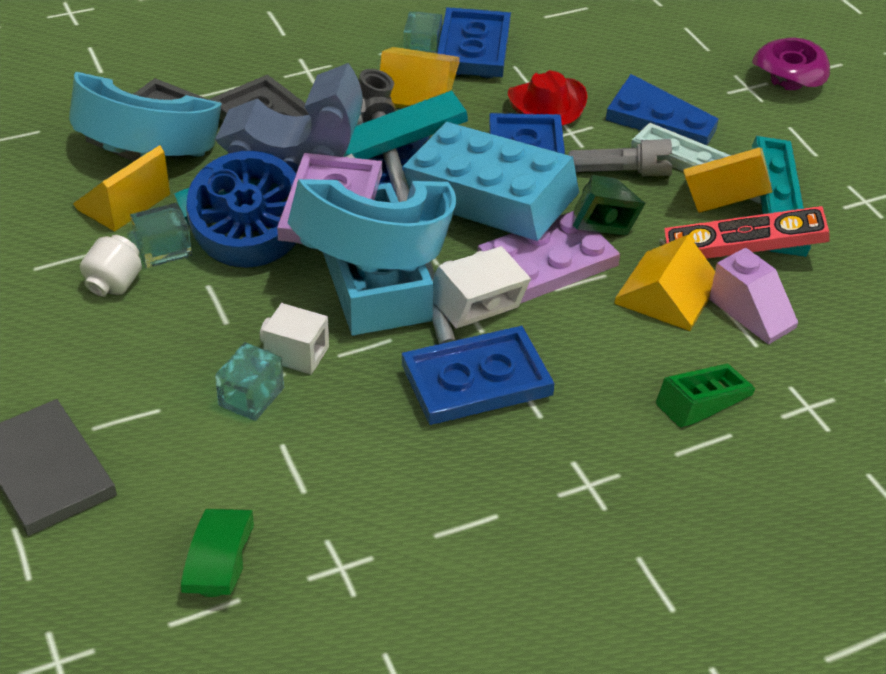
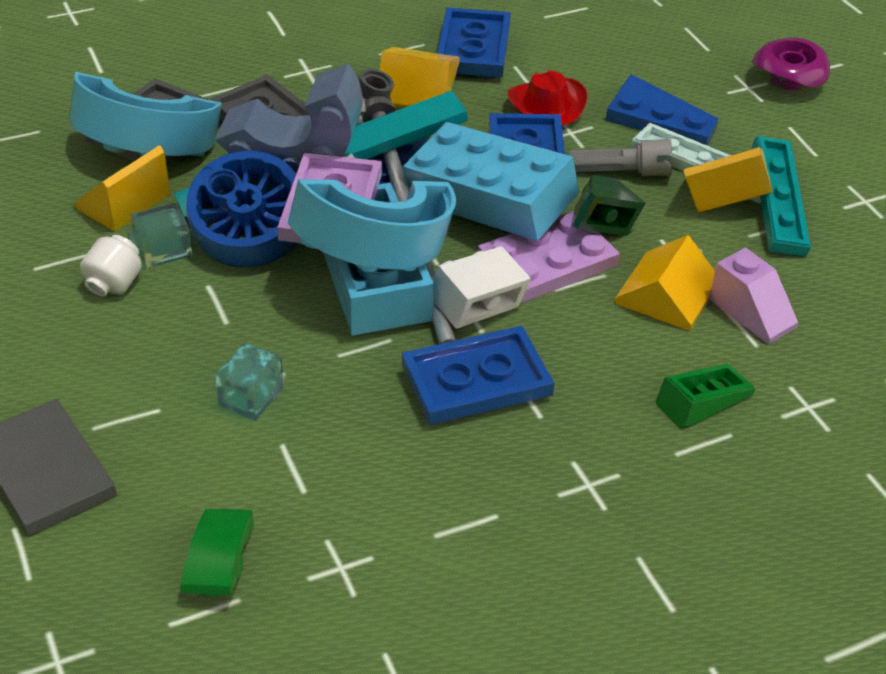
white brick [260,303,329,375] -> none
clear light blue brick [403,11,442,53] -> none
tile [664,206,829,259] -> none

